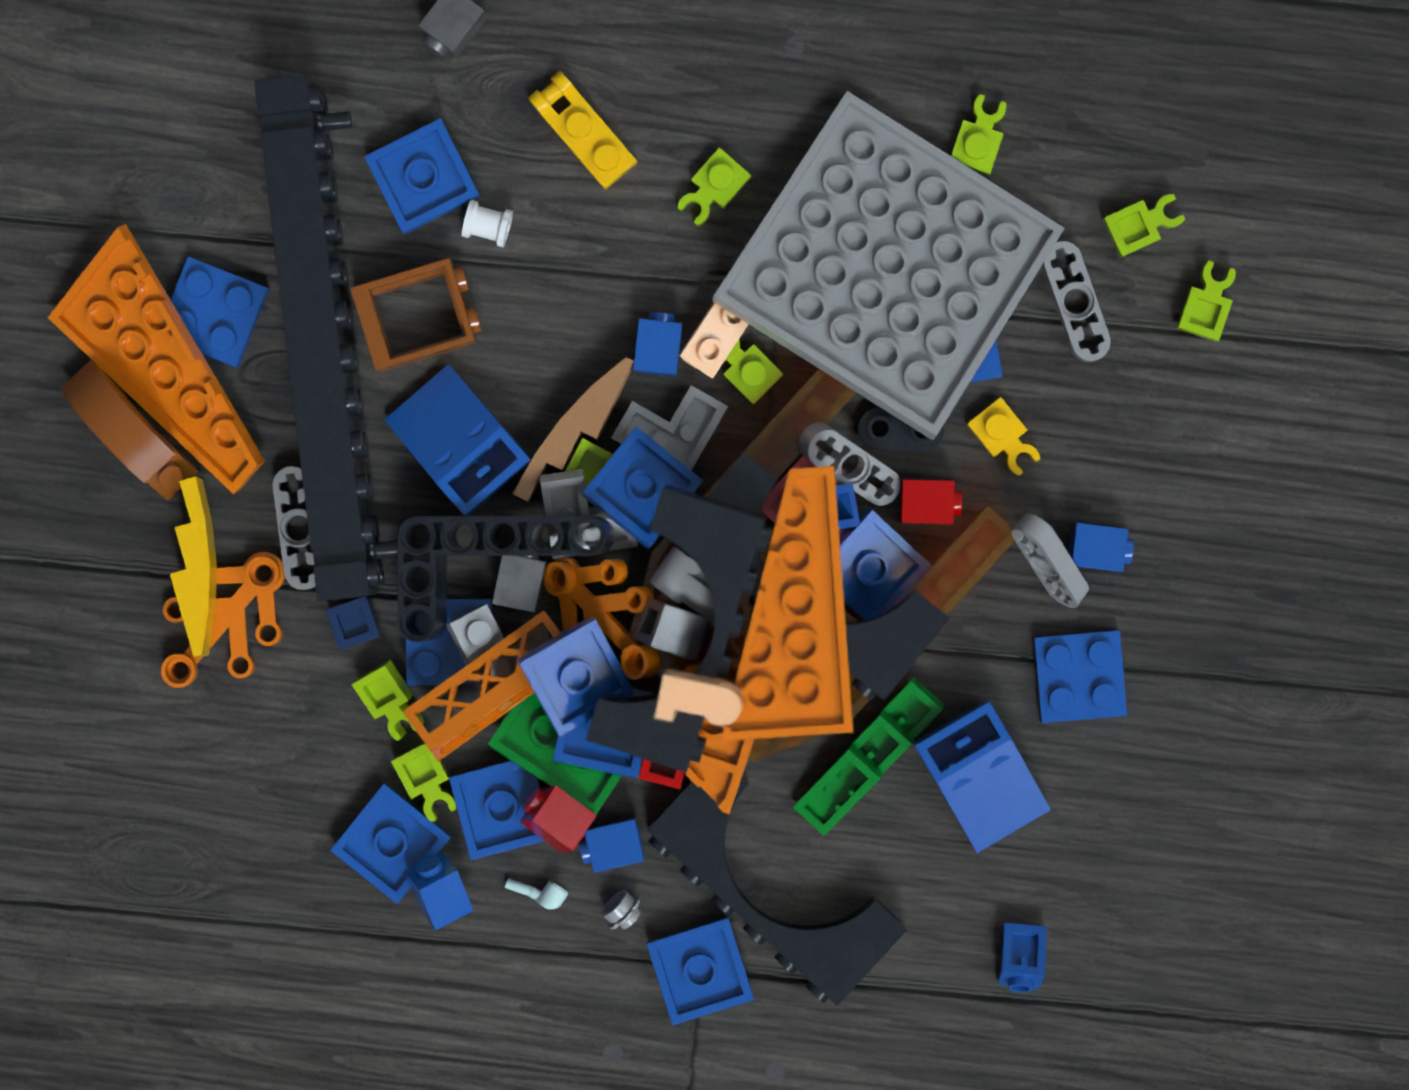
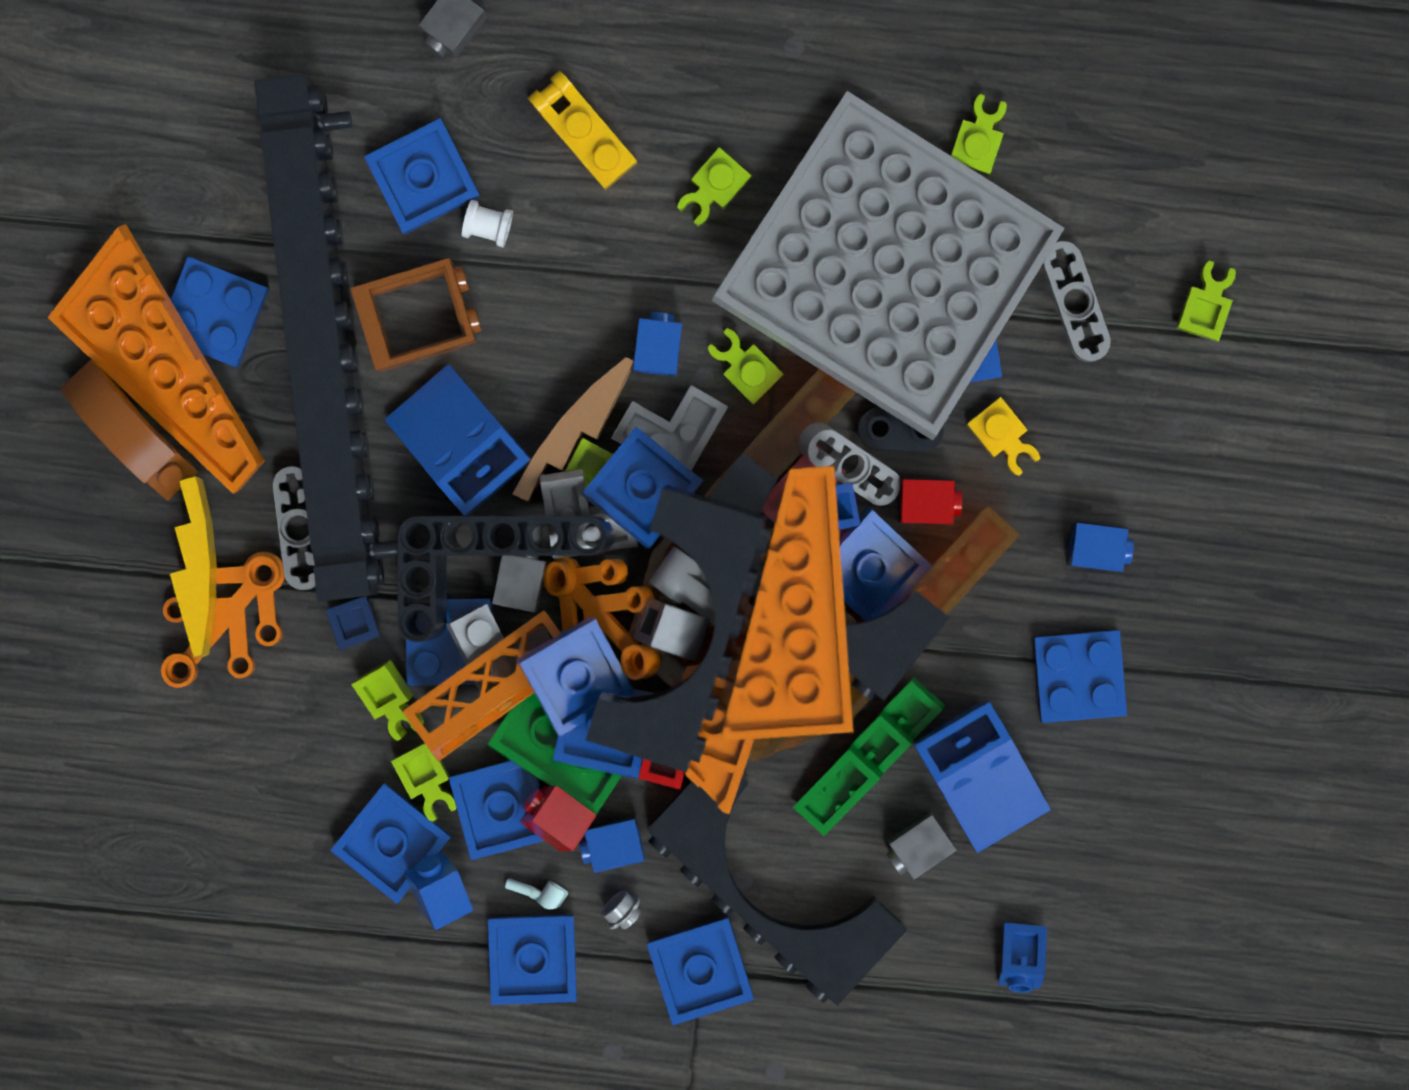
light nougat leg [655,669,743,726] -> none
light nougat hinge [679,303,748,379] -> none
light grey beam [1011,513,1089,608] -> none
lime plate [1102,194,1185,258] -> none
none -> blue plate [488,914,577,1005]
none -> flat silver brick [886,811,957,880]

